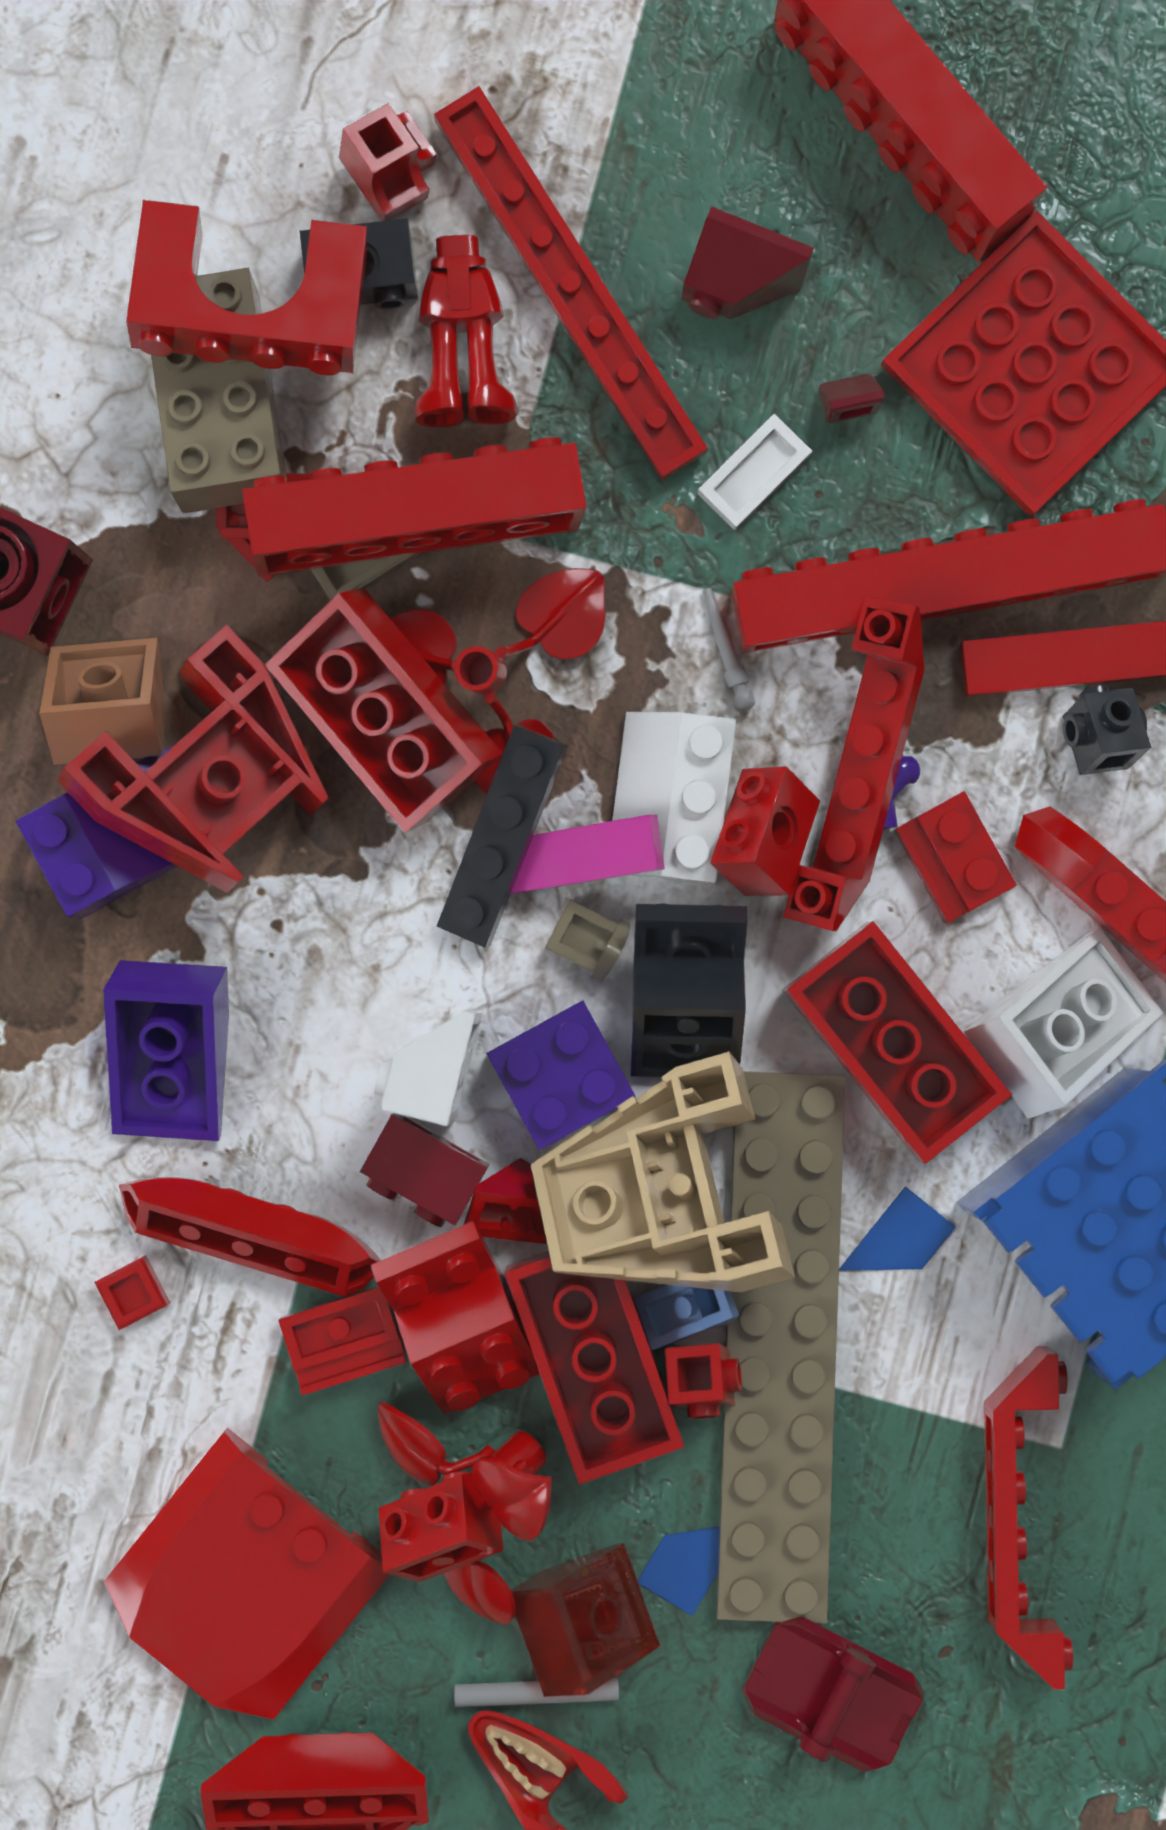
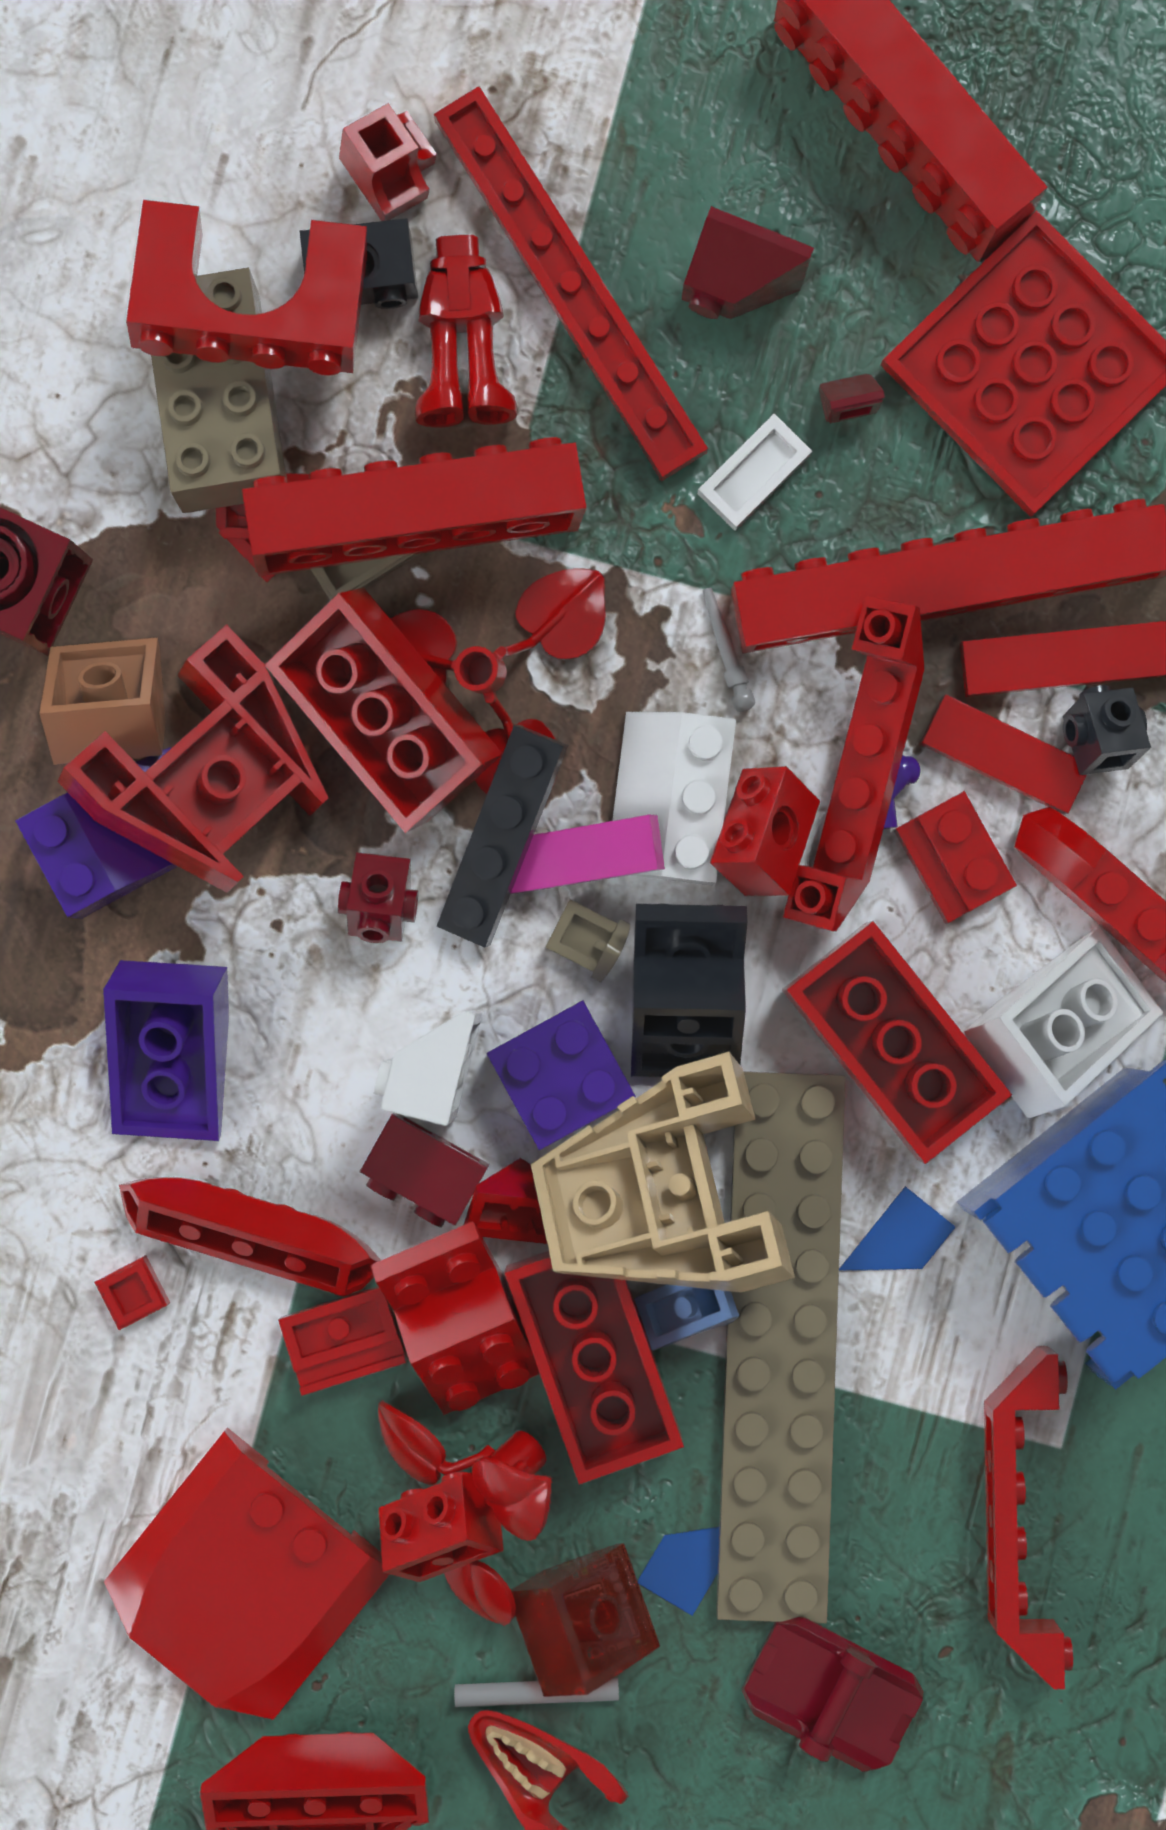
red brick [665,1343,742,1419] -> none
none -> dark red brick [338,852,419,943]
none -> red tile [920,694,1087,815]

